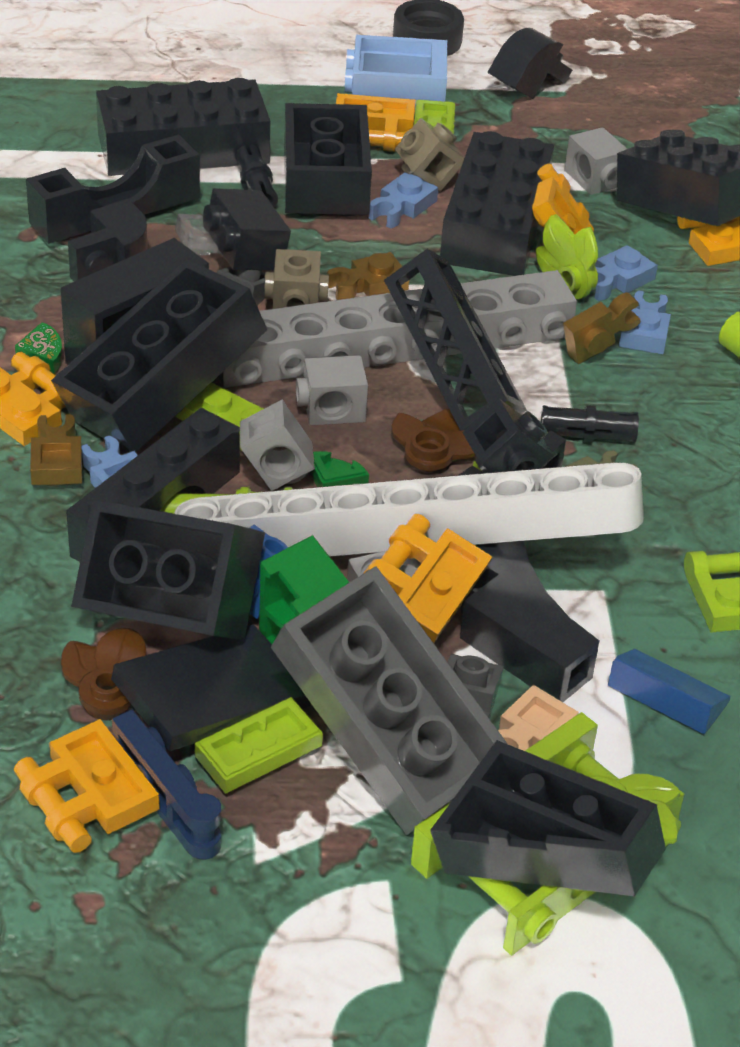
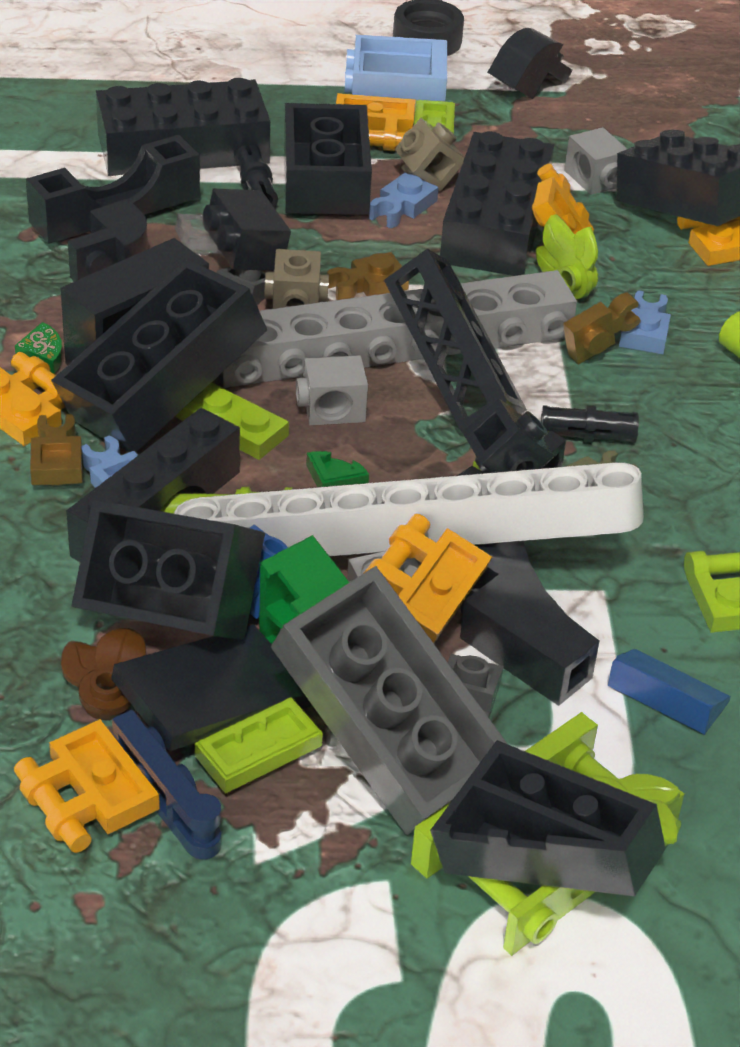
light grey brick [240,399,315,491] -> none
reddish brown plate [391,409,476,472] -> none
light nougat plate [498,685,579,751] -> none
medium blue plate [595,245,658,301] -> none

